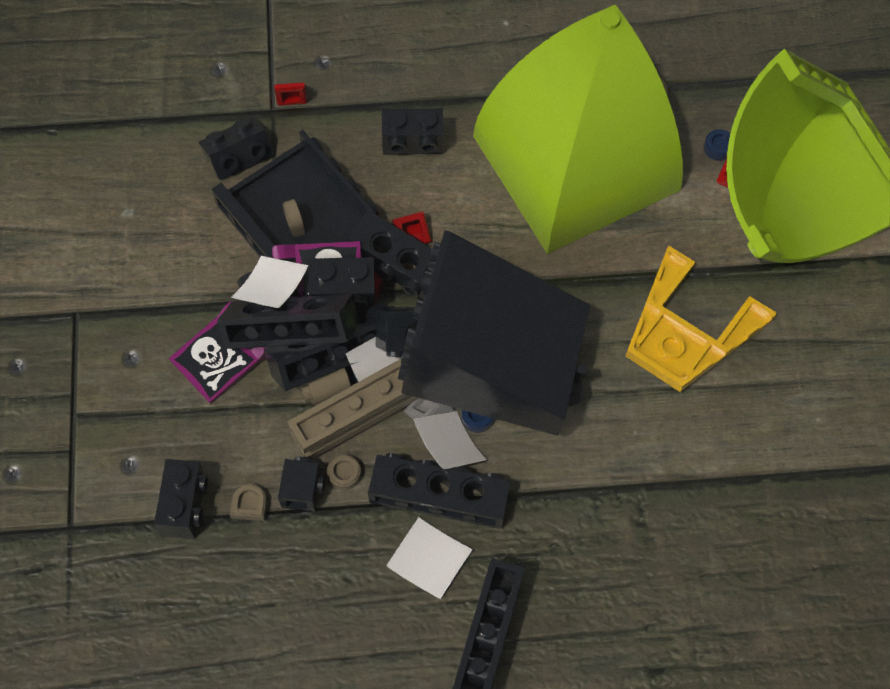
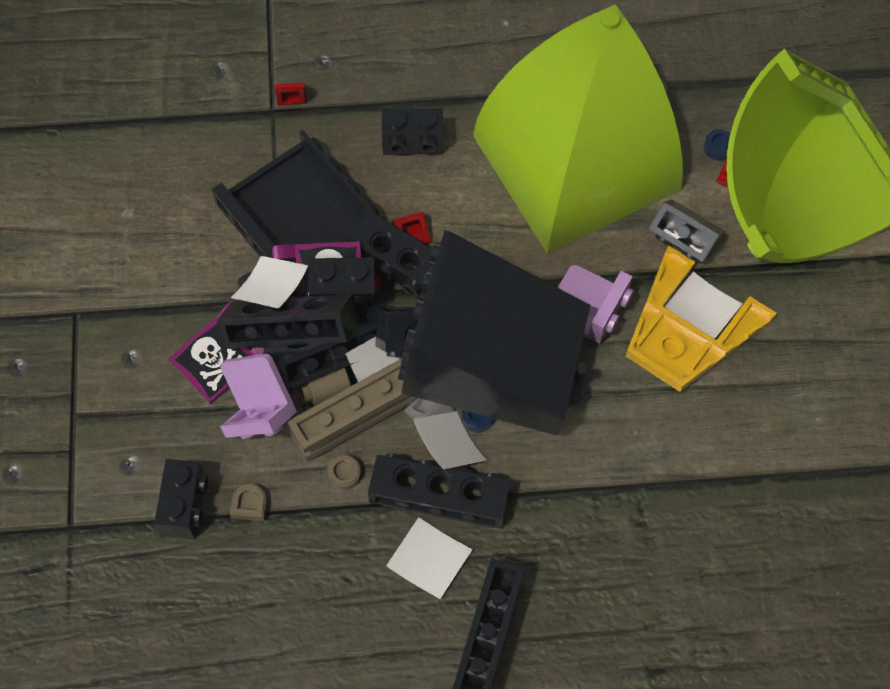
black bracket [198,117,274,180] -> none
black brick [278,456,325,512] -> none
dark tan tile [282,199,305,237] -> none
none -> lavender bracket [220,354,297,439]
none -> lavender bracket [558,265,634,344]
none -> brick [649,199,726,262]
none -> white sticker [665,271,743,339]

